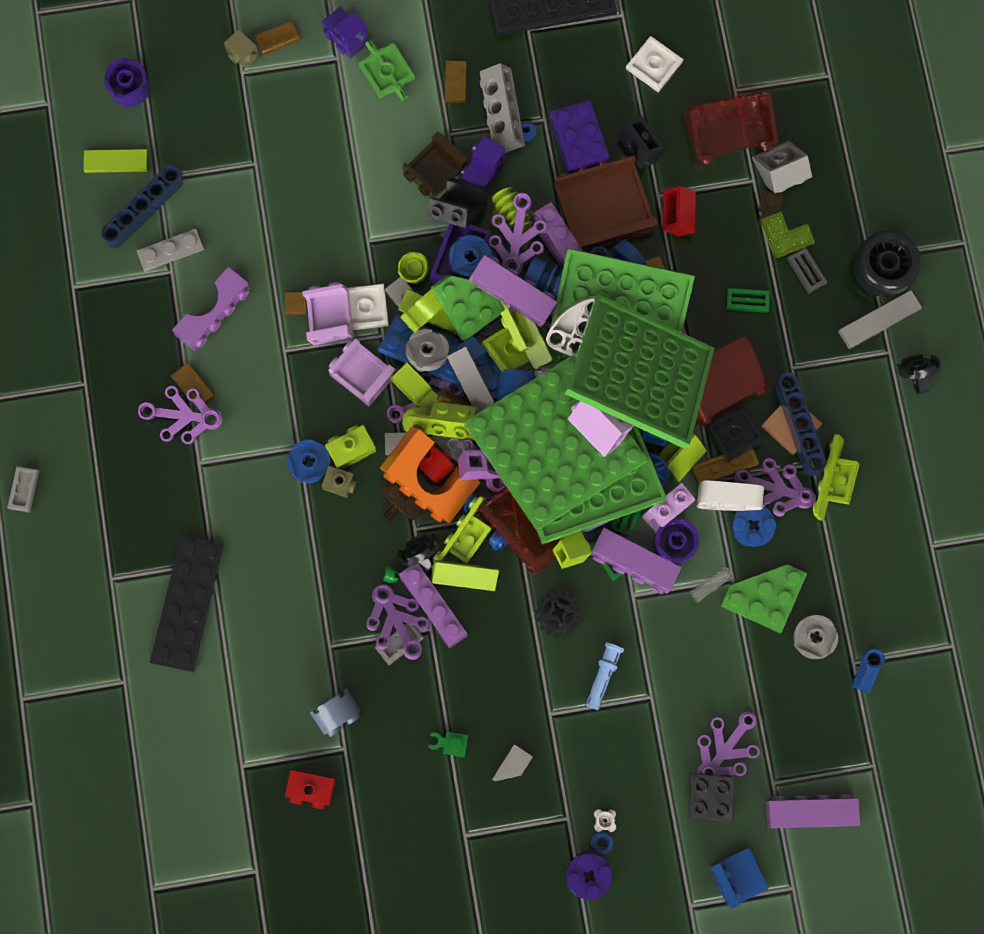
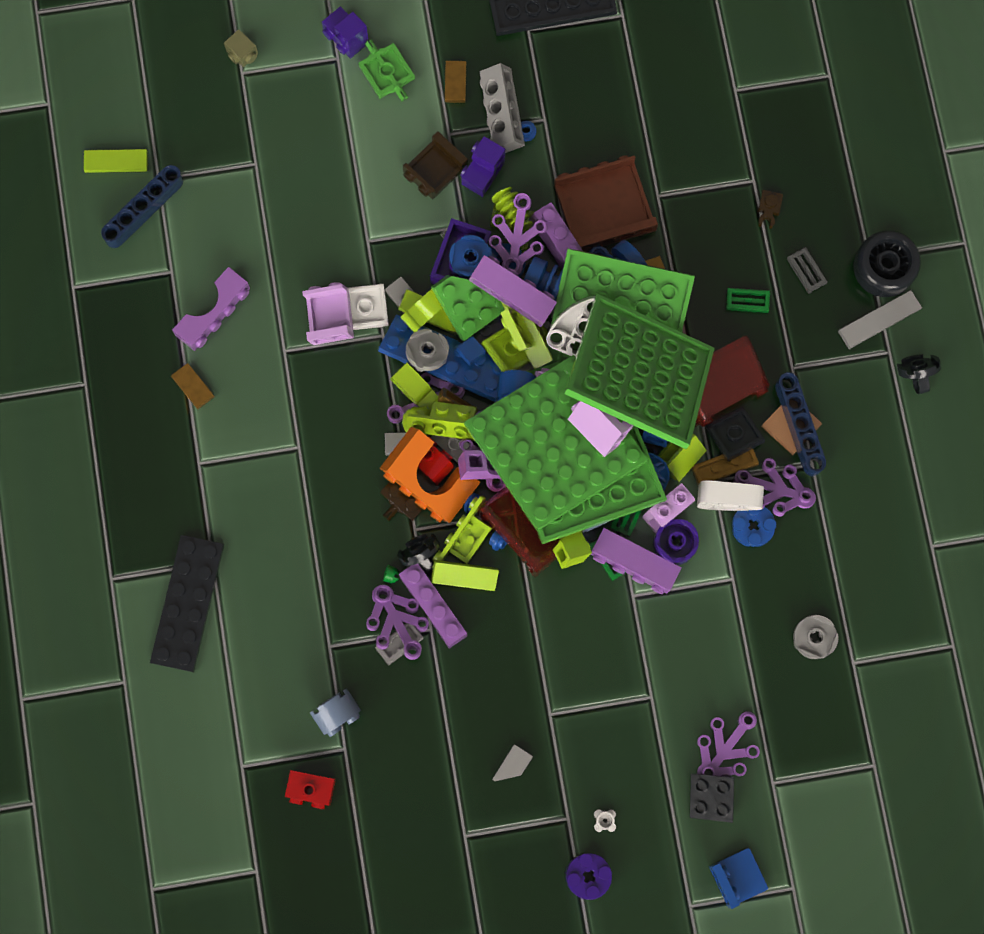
light grey plate [7,466,39,513] -> none
dark purple brick [104,58,150,108] -> none
light grey plate [136,229,204,272] -> none
medium lavender plant [138,386,223,444] -> none
pearl gold tile [254,20,301,56] -> none
pearl gold tile [285,292,307,315] -> none
blue plate [287,440,331,483] -> none
olive brick [322,466,357,498] -> none
lime brick [325,425,376,470] -> none
lavender panel [329,339,396,406] -> none
lime hair [398,252,430,284] -> none
black panel [427,177,488,228] -> none
green plate [428,732,468,758] -> none
light grey tile [447,346,496,412] -> none
black gear [534,589,582,638] -> none
dark purple brick [549,100,609,174] -> none
light blue pin [585,642,624,710] -> none
blue plate [591,832,613,854] -> none
black brick [618,116,665,169] -> none
white tile [626,36,684,92] -> none
red brick [662,186,696,237] -> none
clear red windscreen [683,92,779,164] -> none
clear pin [690,566,733,603] -> none
bright green plate [721,565,807,633] -> none
light grey slope [752,141,812,193] -> none
clear neon green plate [760,212,815,259] -> none
medium lavender brick [766,794,860,828] -> none
lime bracket [813,434,860,521] -> none
blue piece [851,649,885,693] -> none

